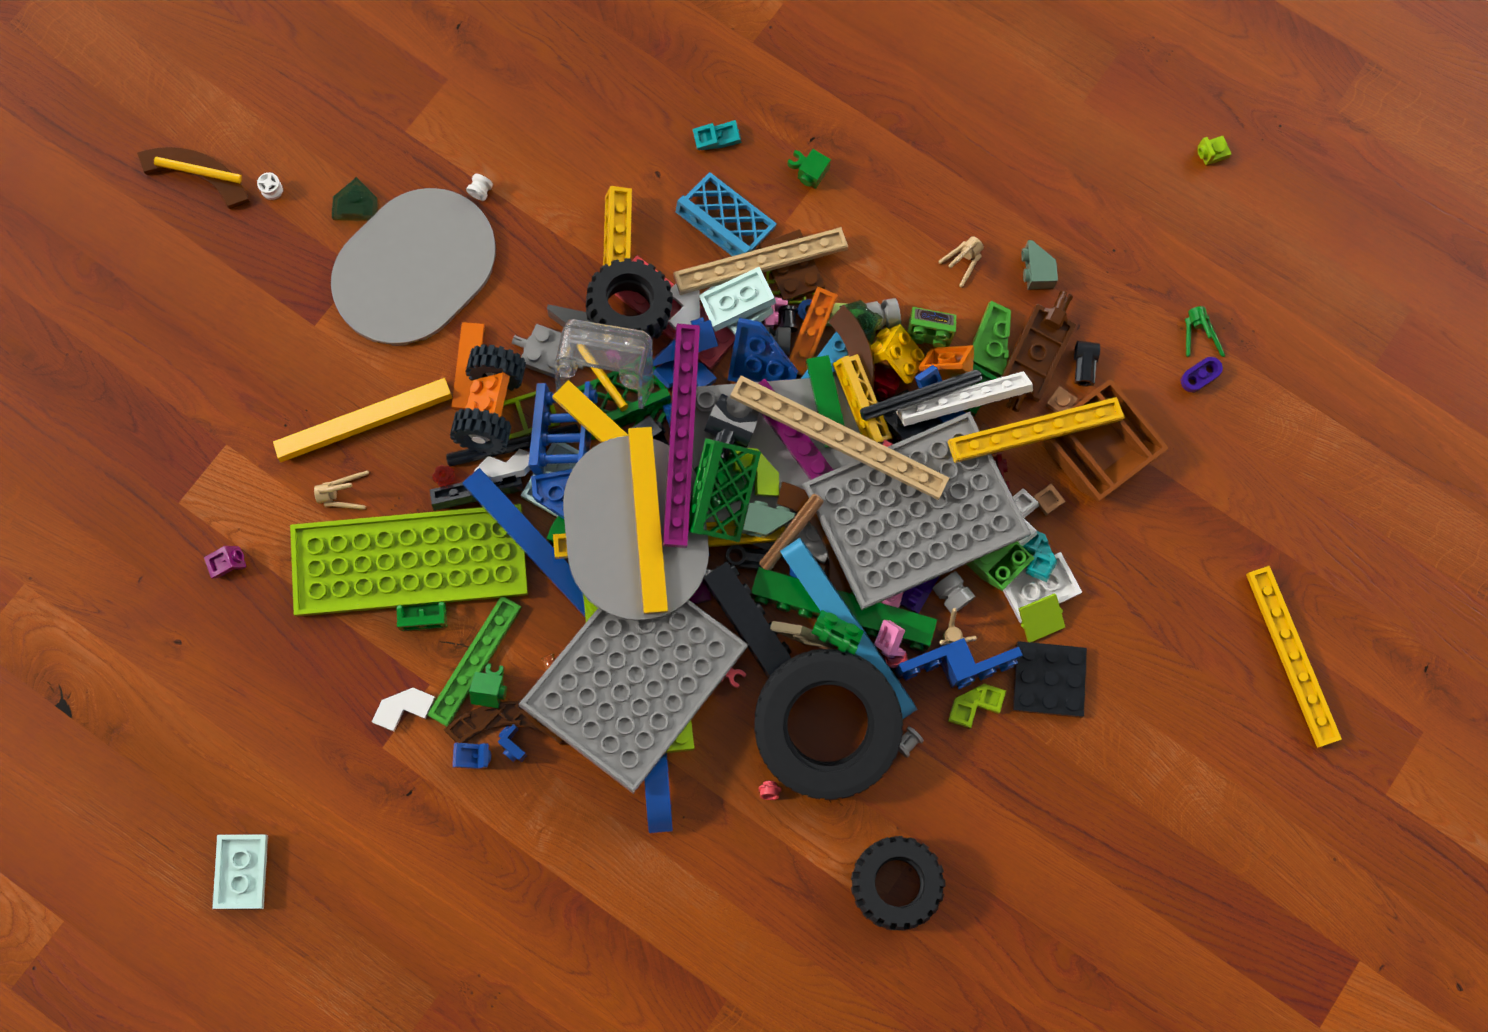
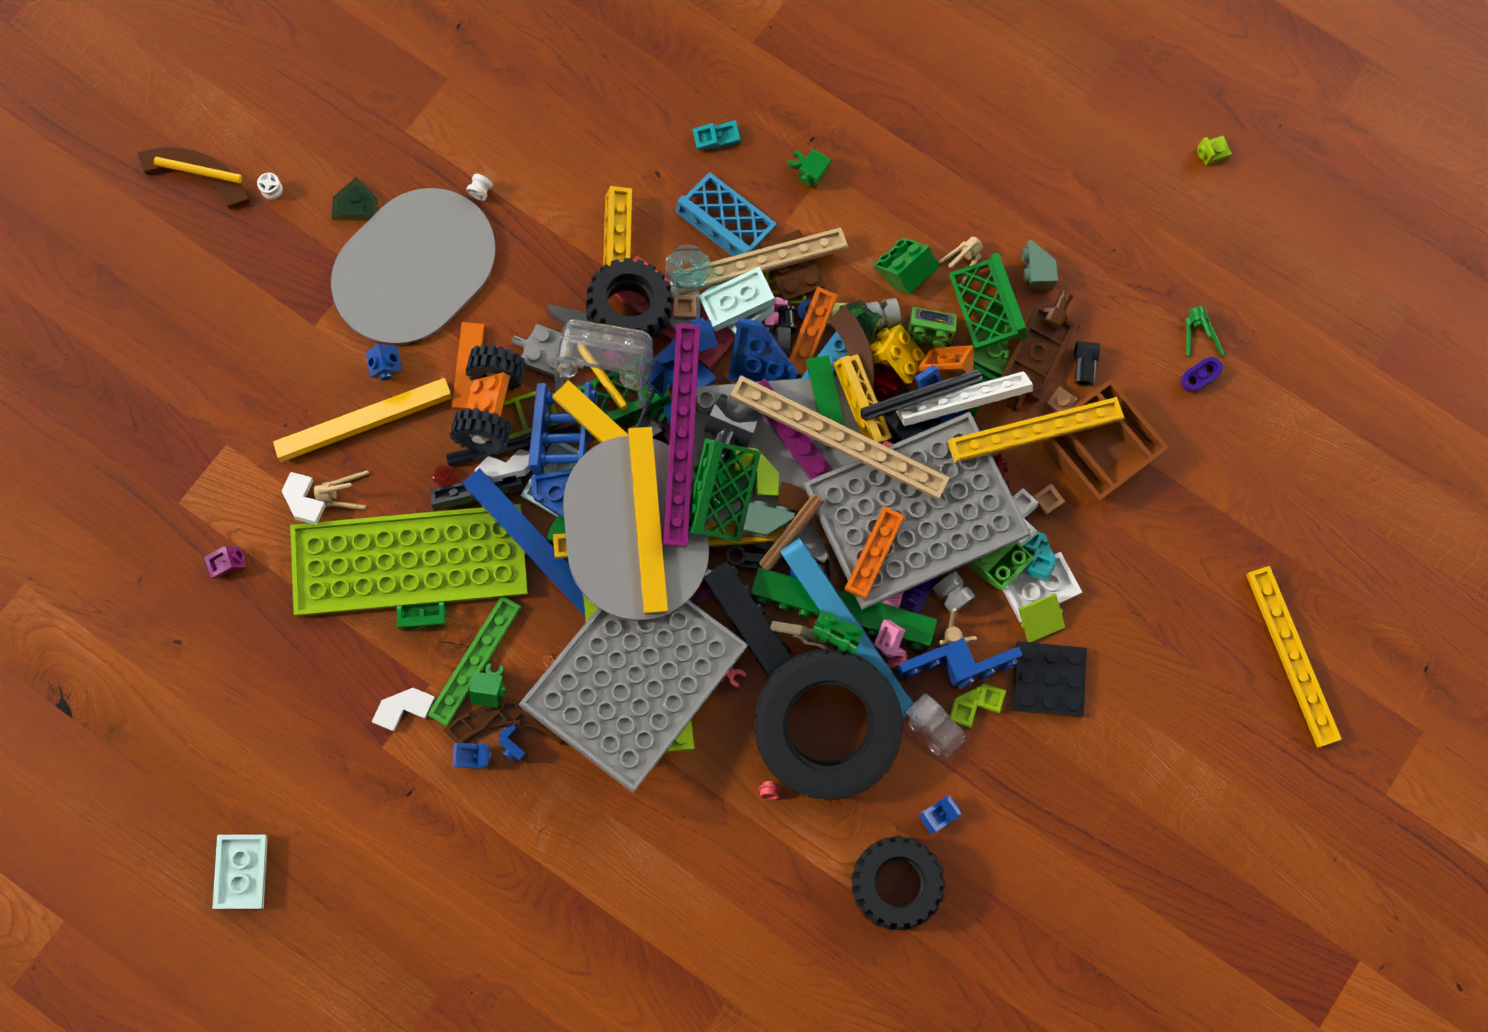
blue arch [644,753,673,833] -> none
light grey bush [899,726,924,758] -> none
none -> white tile [282,472,326,525]
none -> blue brick [366,344,402,381]
none -> piece [635,360,673,428]
none -> clear light blue plate [665,244,710,289]
none -> medium nougat plate [673,295,696,320]
none -> orange tile [844,506,905,600]
none -> green slope [873,237,940,294]
none -> clear brick [906,693,967,759]
none -> blue bracket [918,795,962,835]
none -> green fence [949,252,1028,351]

